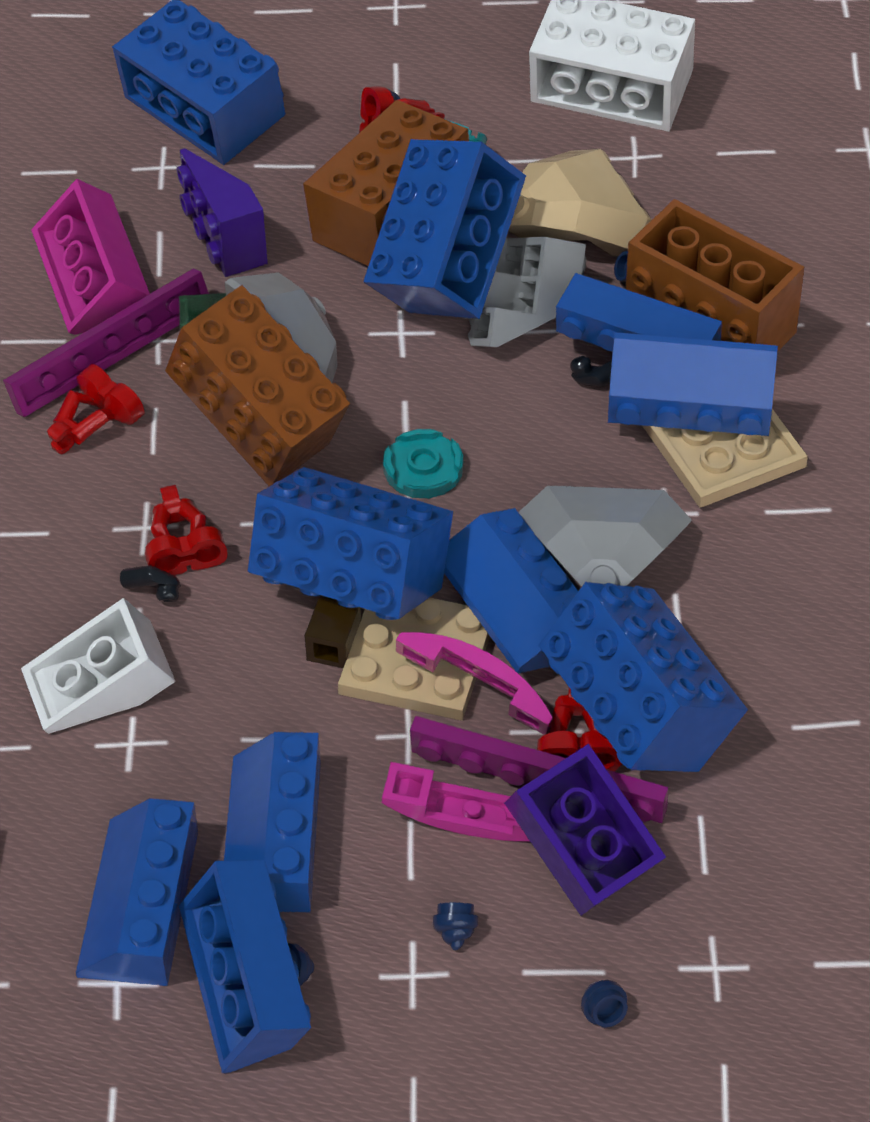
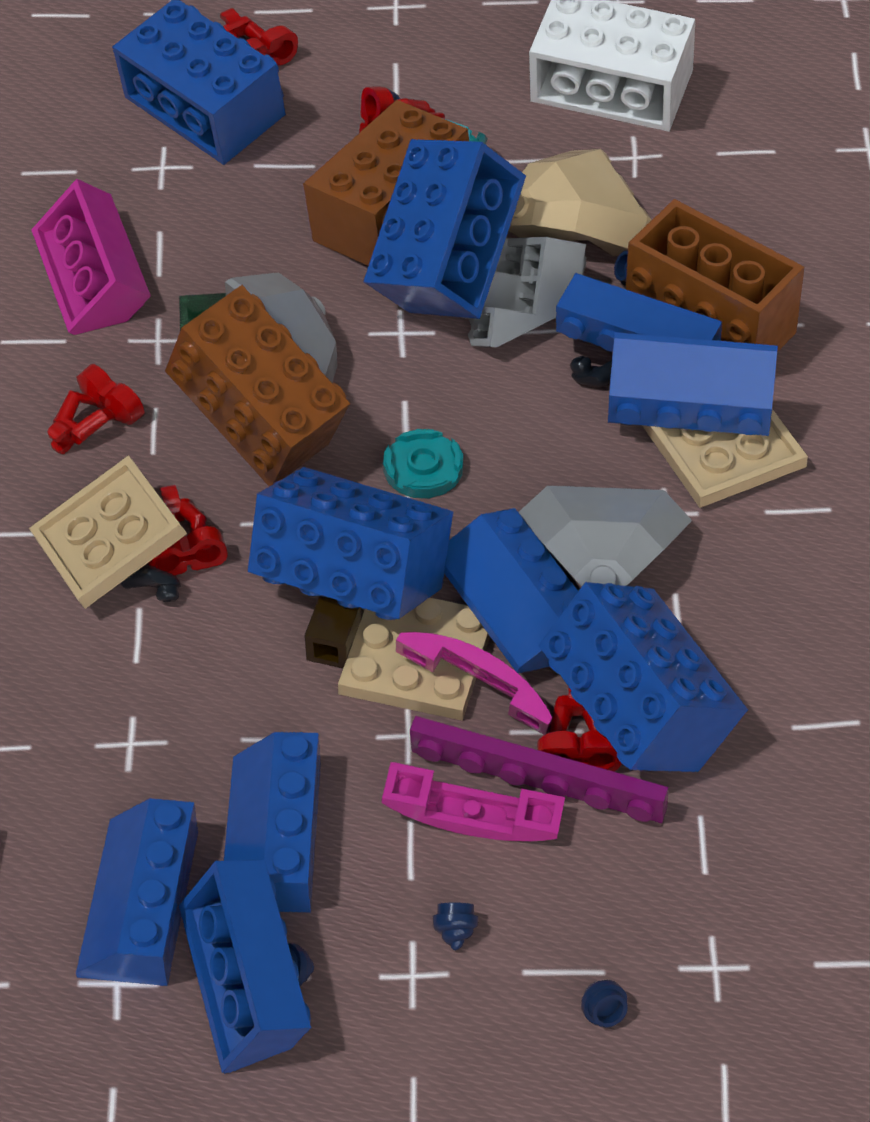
magenta plate [3,268,213,417] -> none
white slope [21,598,176,734] -> none
dark purple slope [176,148,268,277] -> none
dark purple brick [504,744,666,916] -> none
none -> tan plate [29,455,187,609]
none -> red piece [220,8,298,65]

